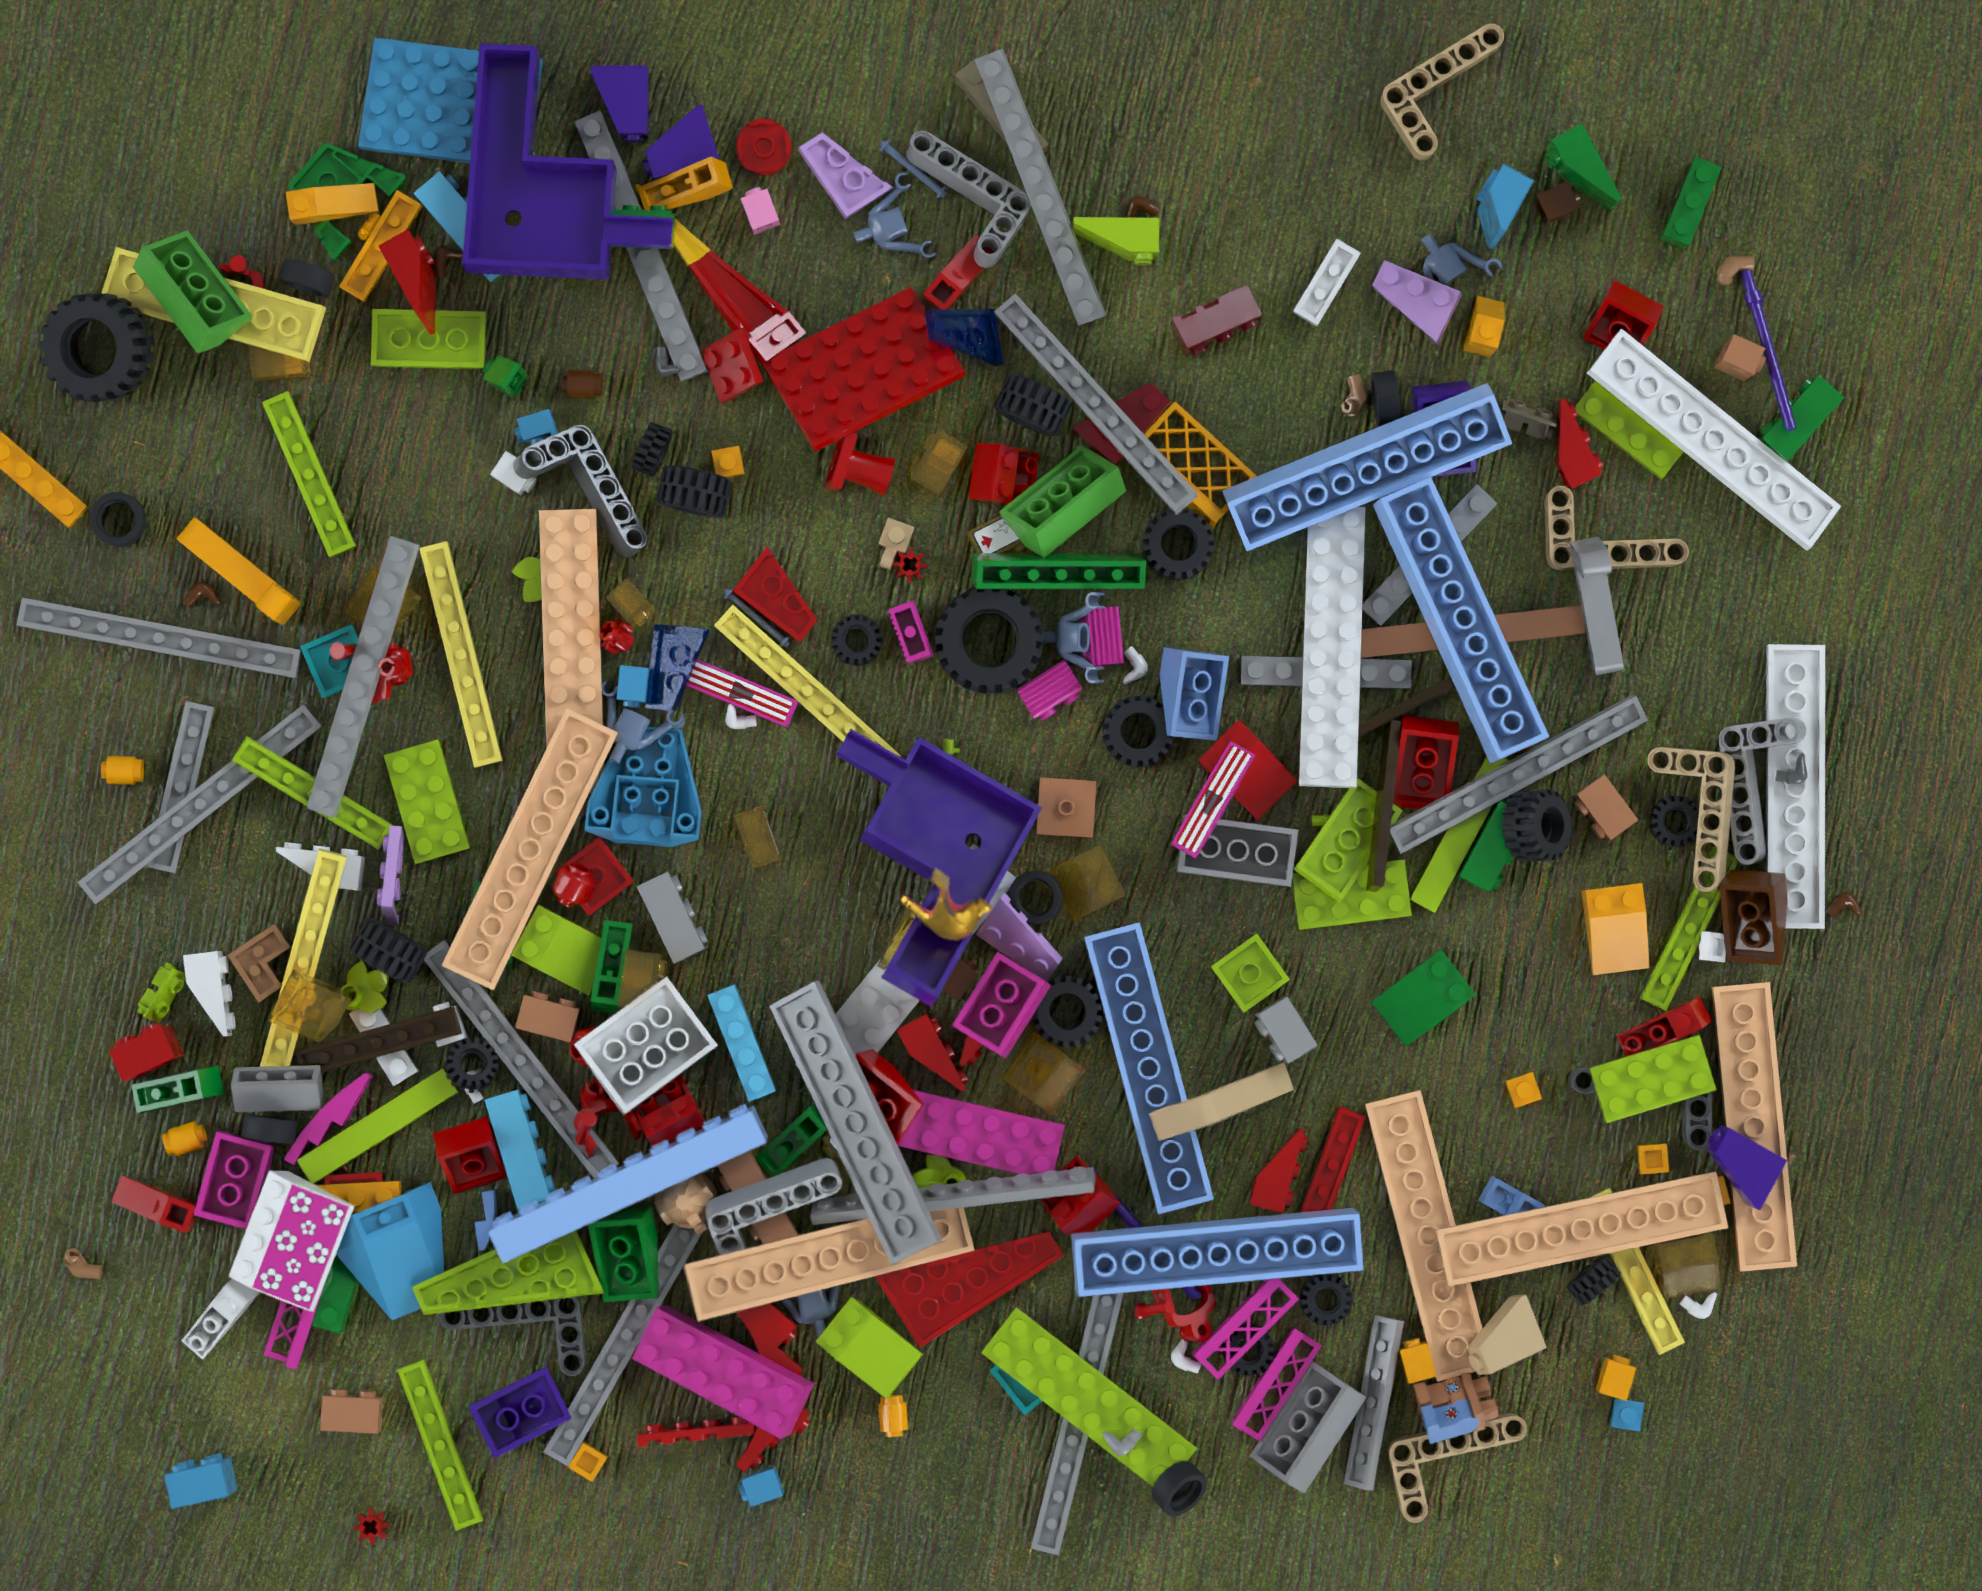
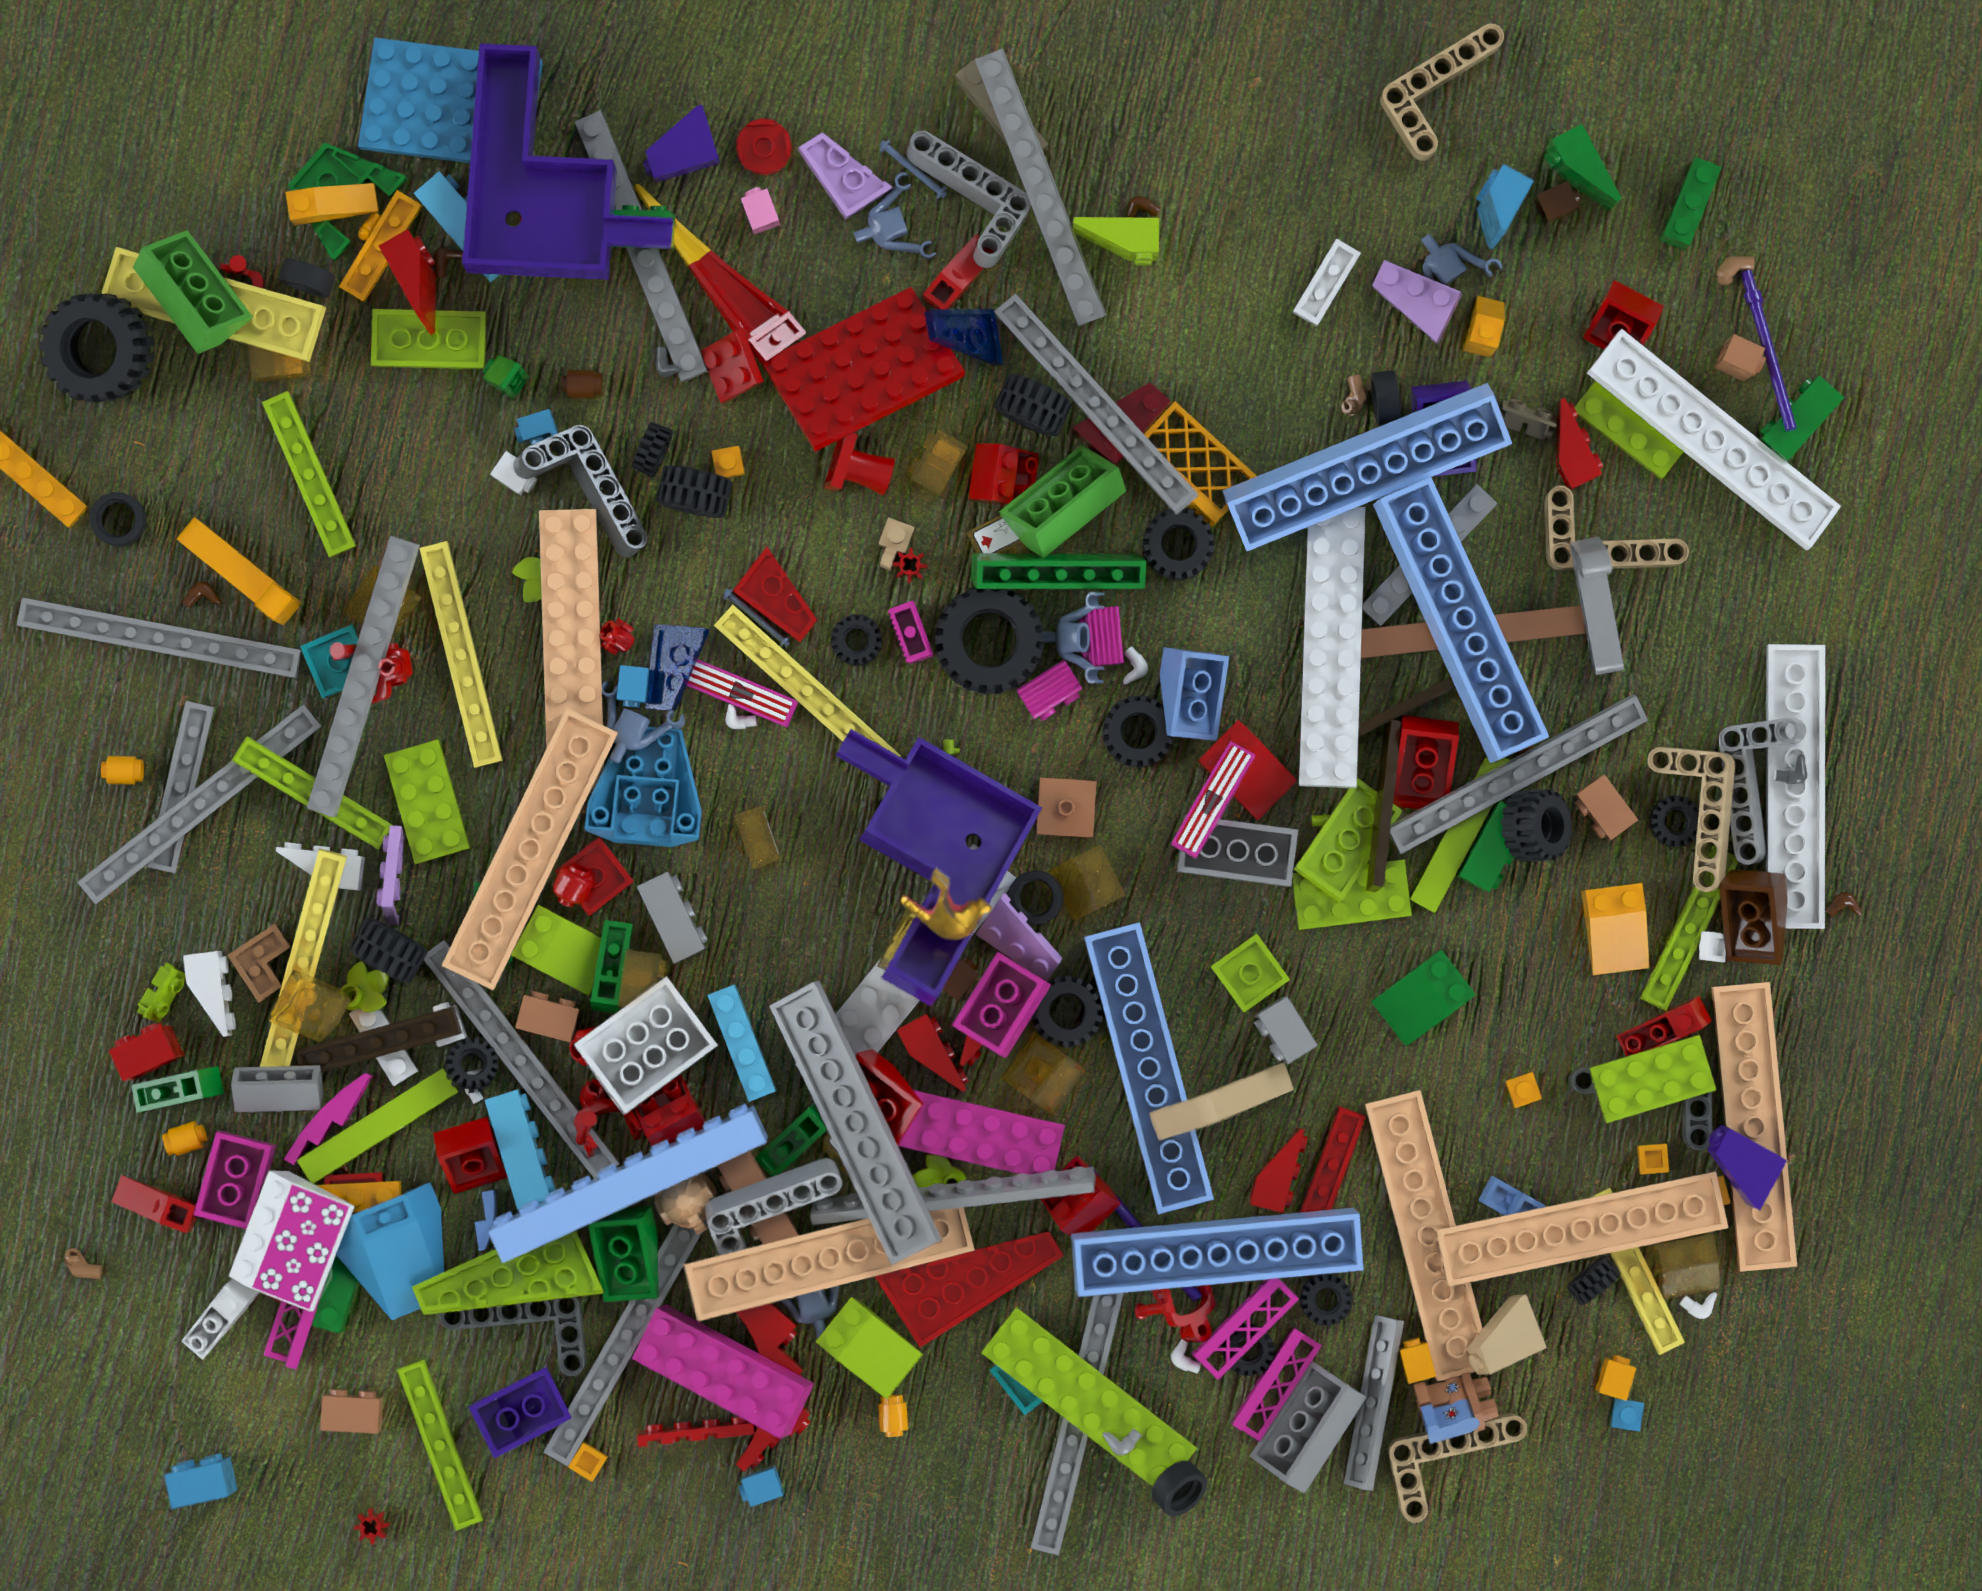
black tyre [241,1114,298,1144] -> none
dark purple slope [590,66,649,143] -> none
clear yellow brick [605,578,654,627] -> none
light orange slope [638,157,733,210] -> none
wedge [1170,285,1262,357] -> none
light grey plate [1240,656,1412,689] -> none

